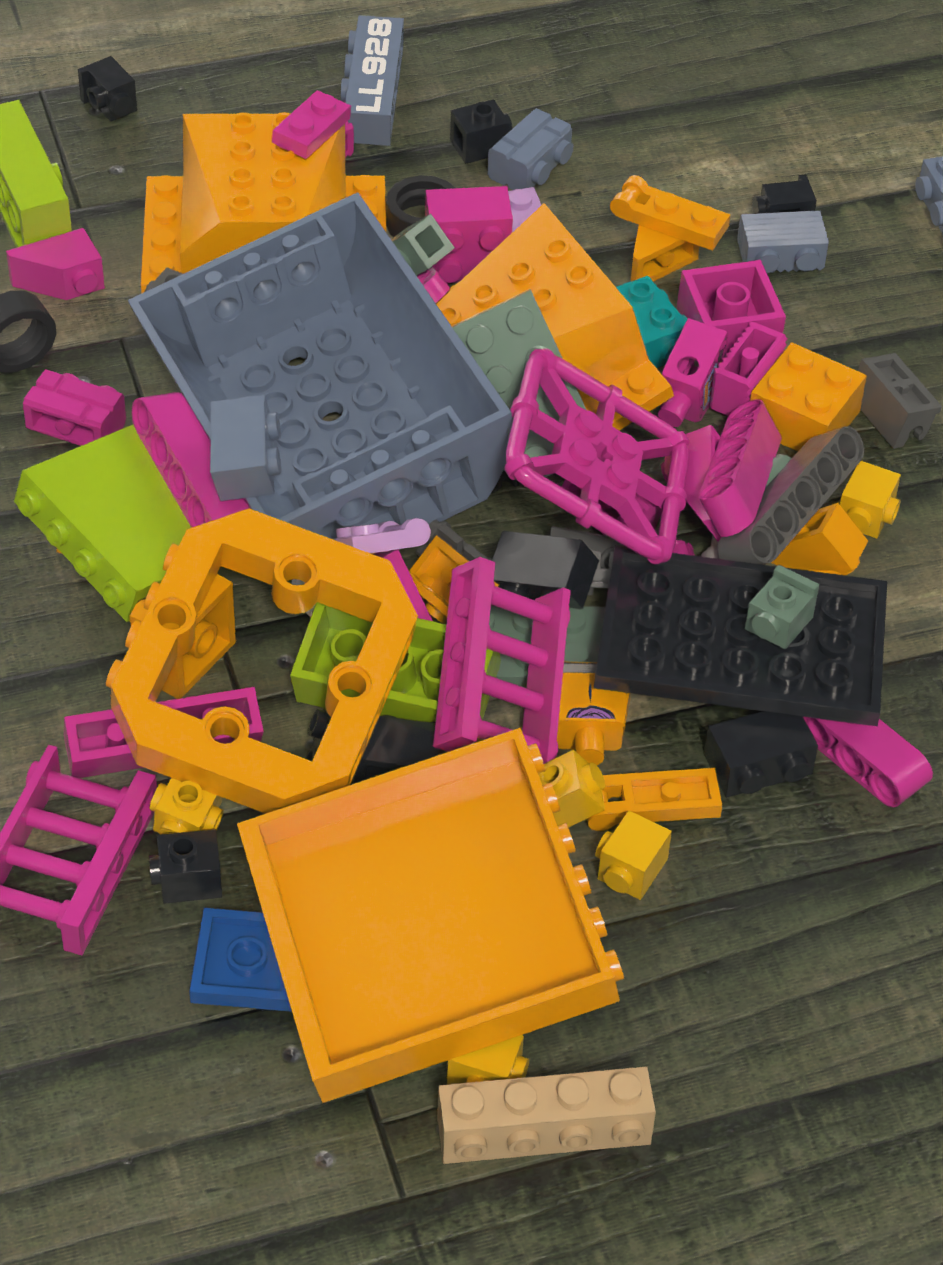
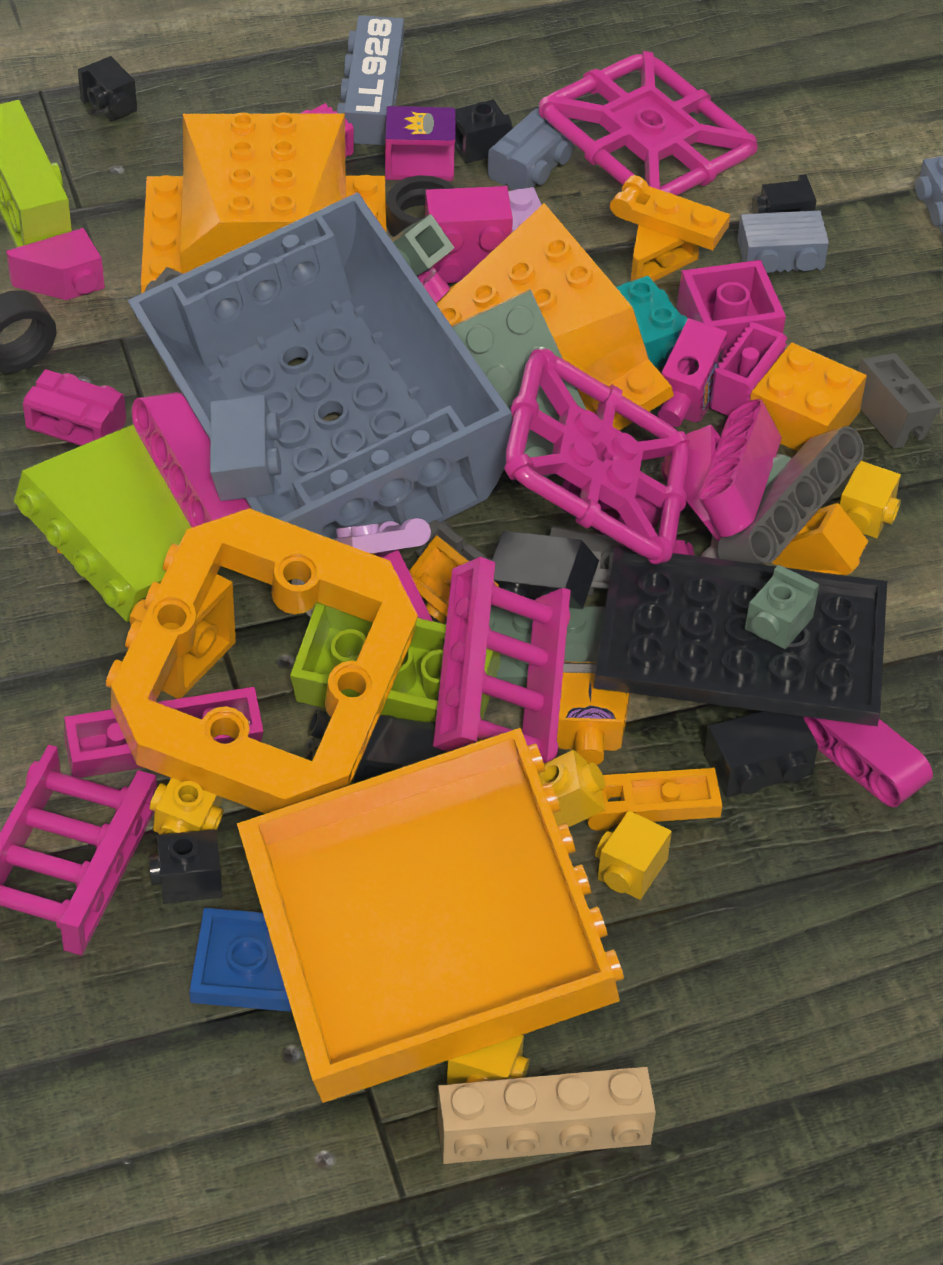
dark pink plate [272,90,351,159] -> none
none -> piece [385,106,455,181]
none -> dark pink plate [539,51,758,196]

